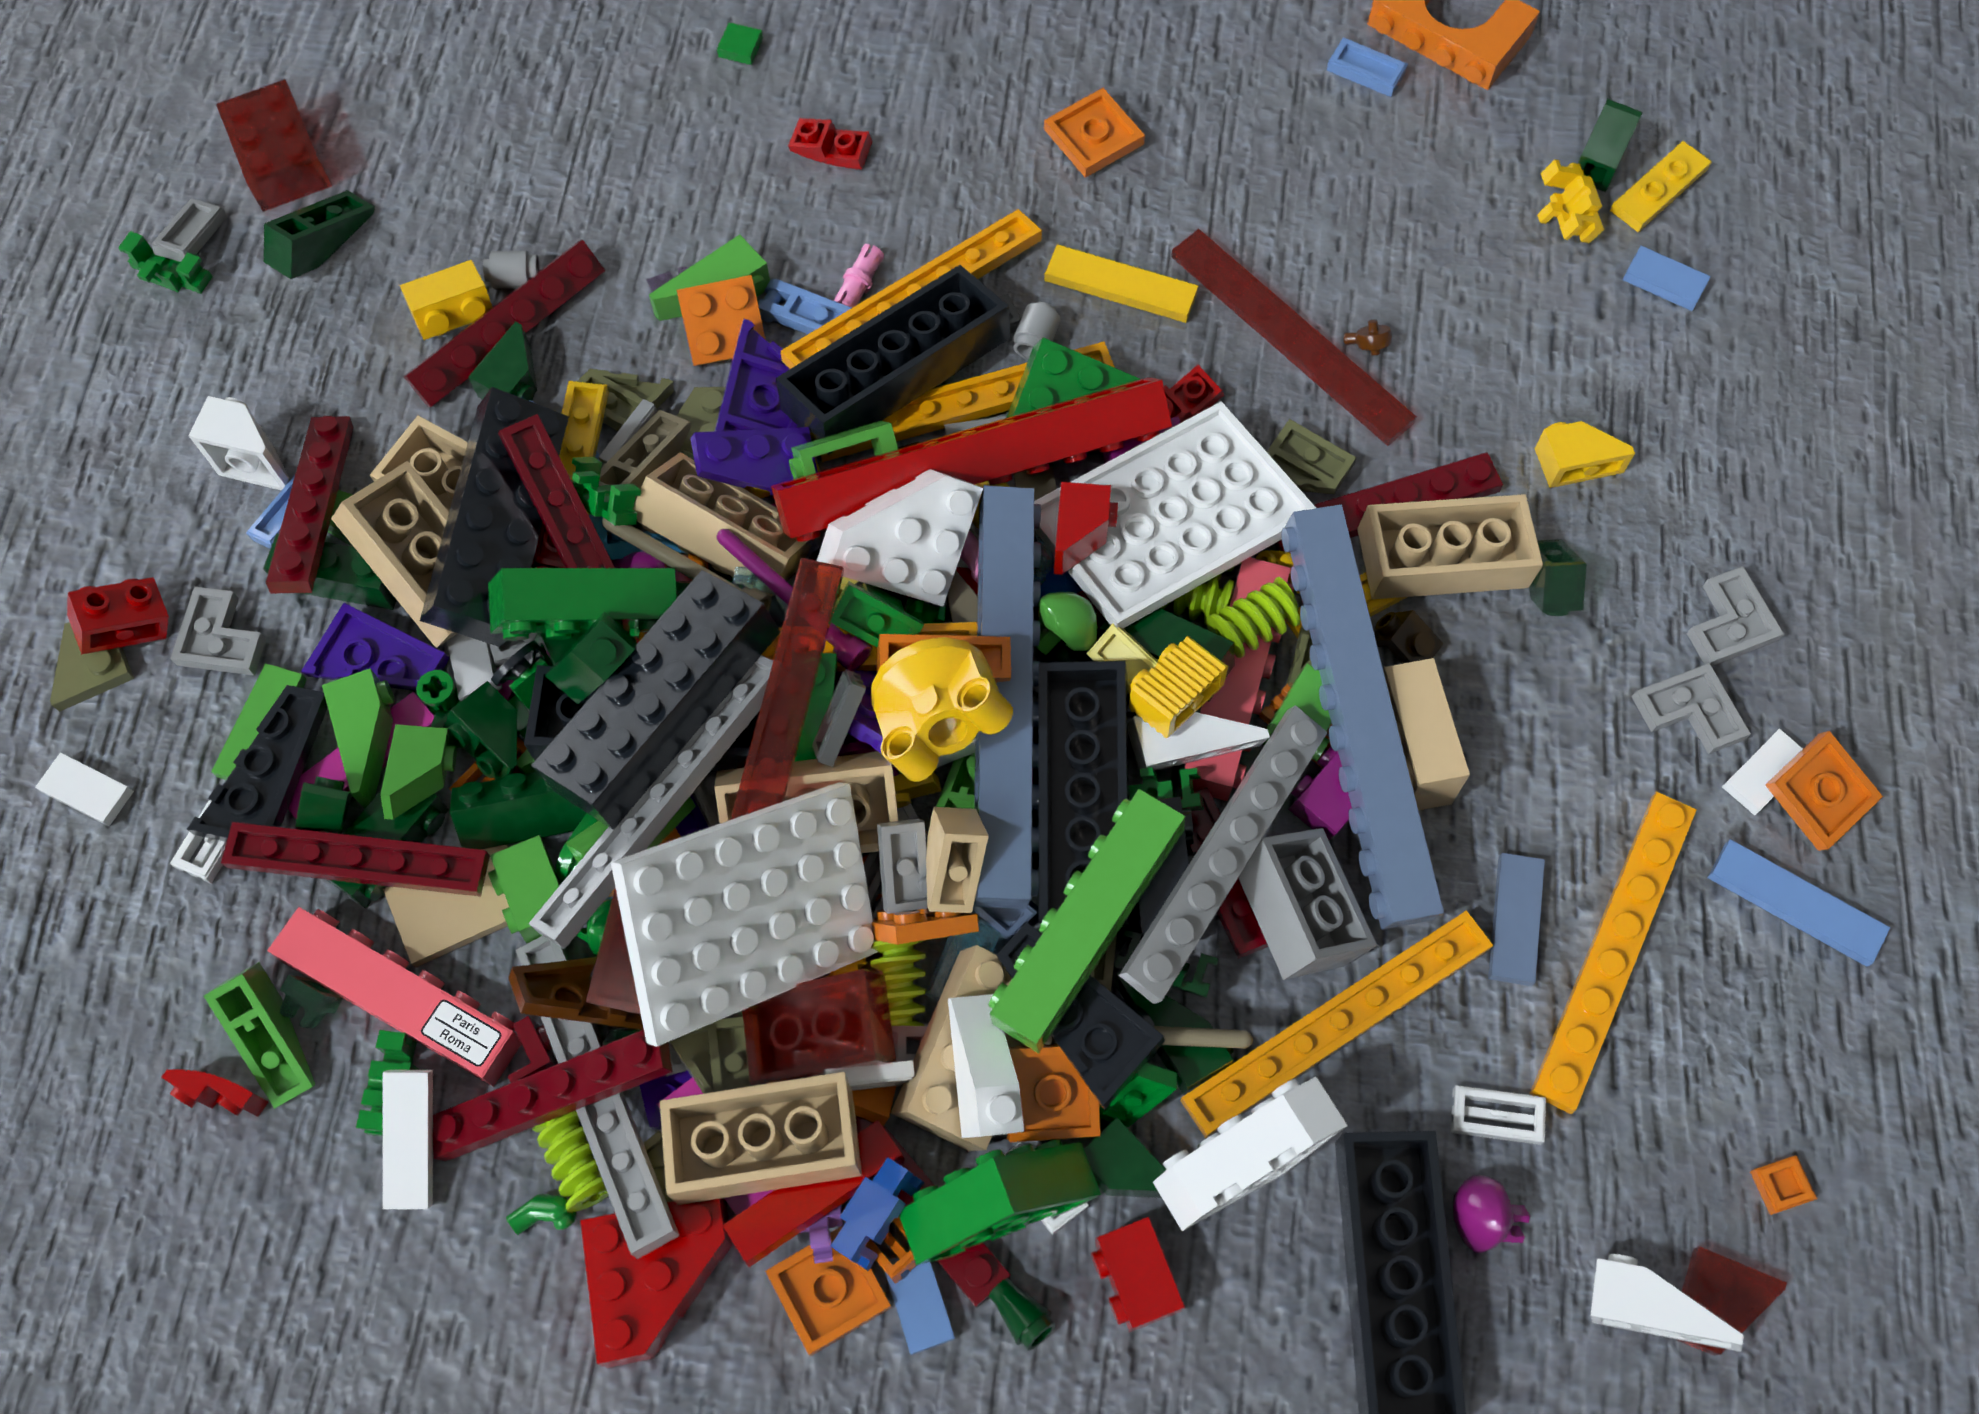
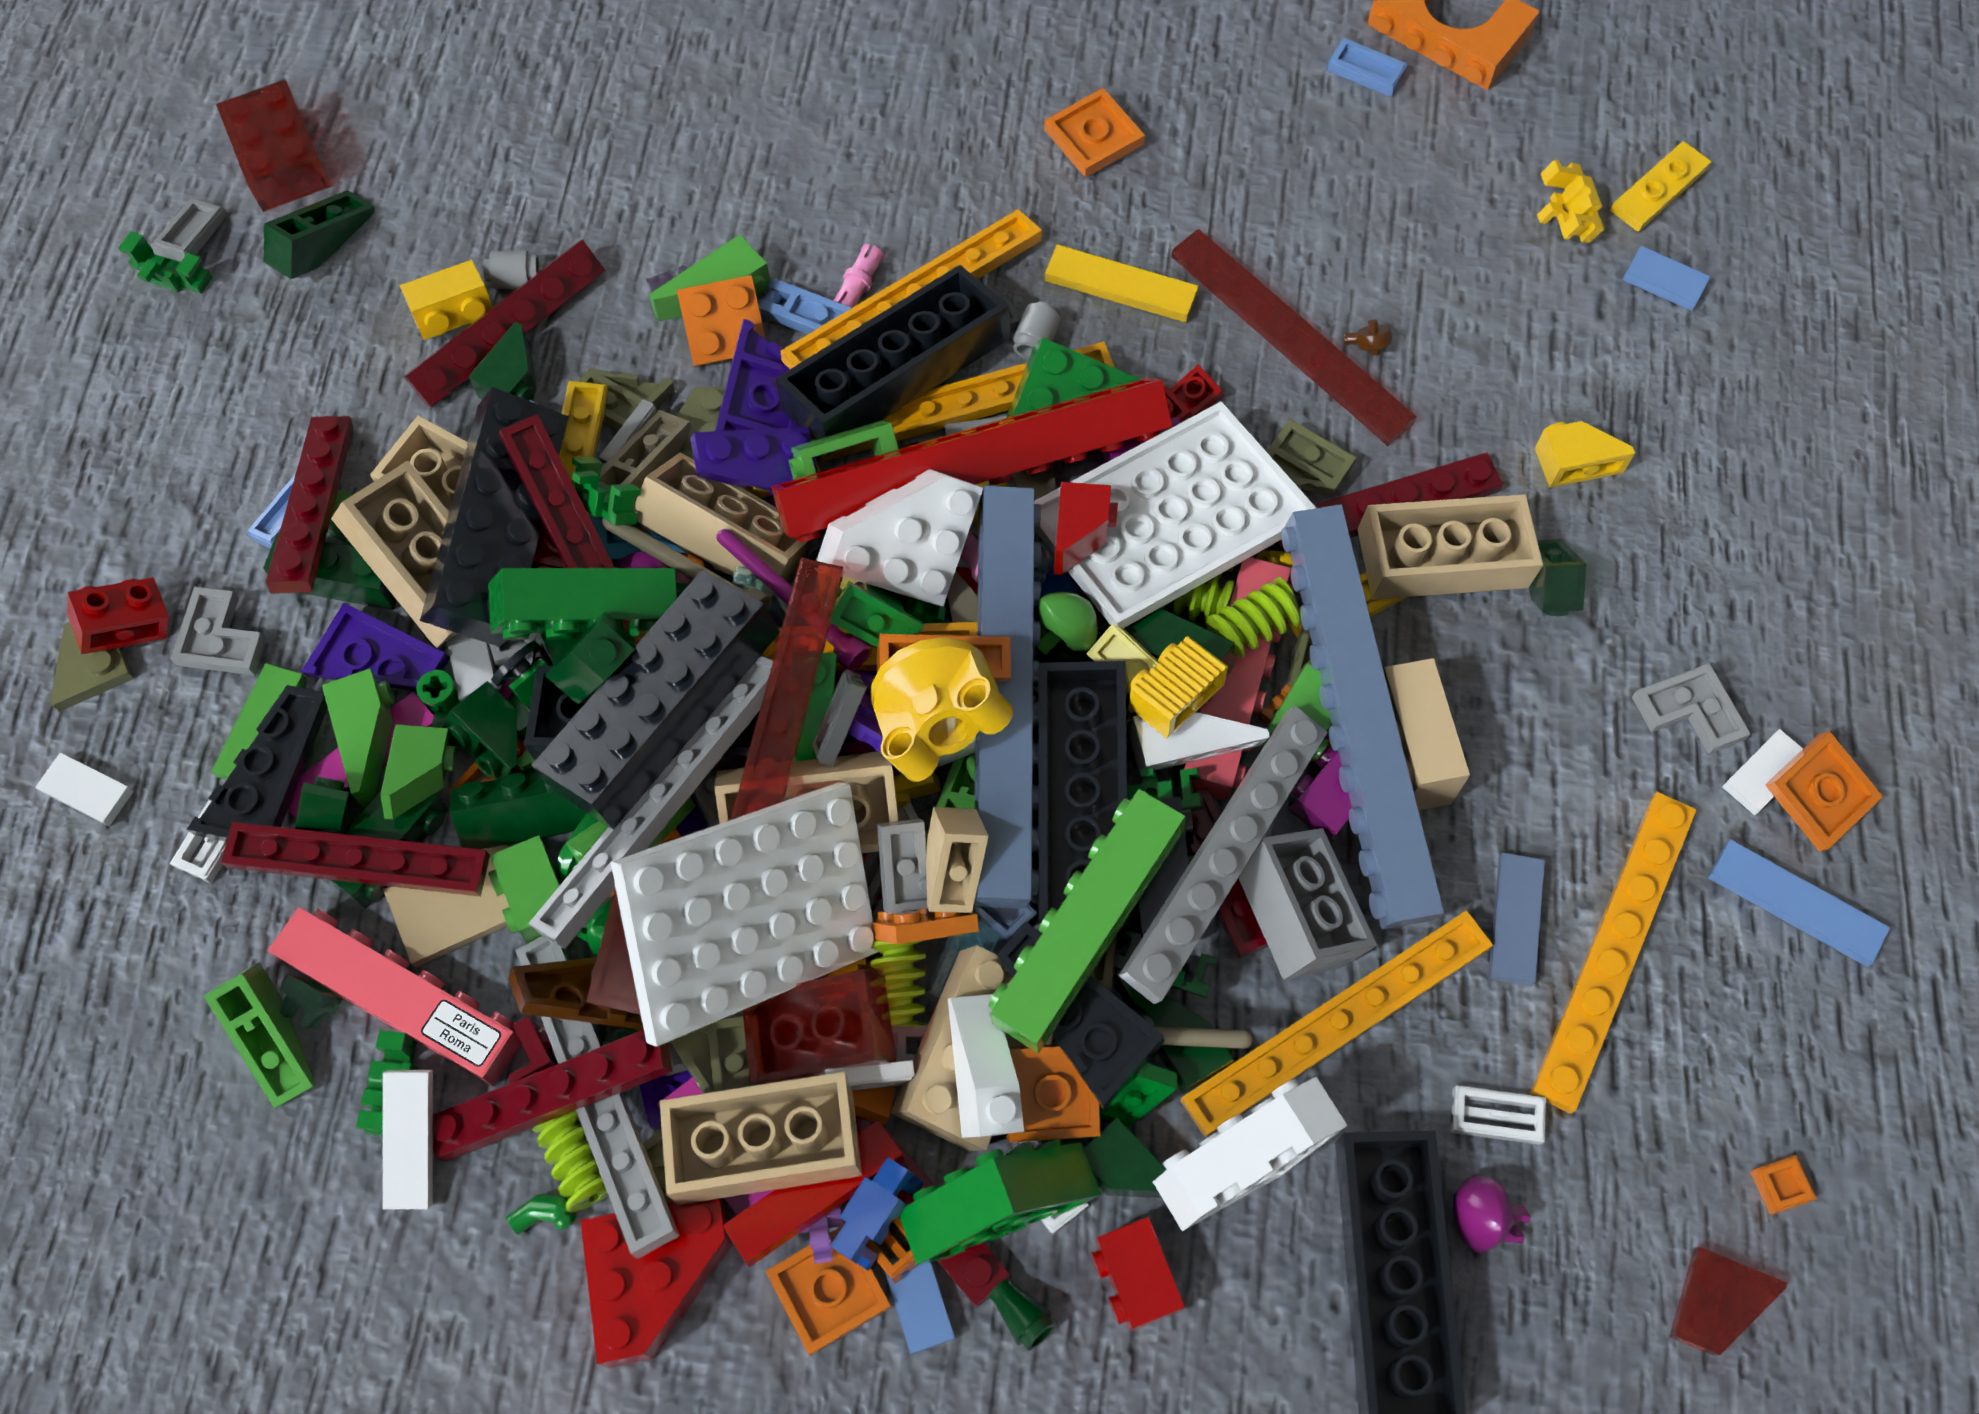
red slope [161,1069,269,1117] -> none
white slope [189,396,290,490] -> none
green tile [717,22,763,65] -> none
red slope [788,118,873,170] -> none
dark brown bracket [1374,610,1443,664] -> none
dark green slope [1578,99,1643,192] -> none
white slope [1591,1254,1743,1352] -> none
light grey plate [1687,566,1784,666] -> none

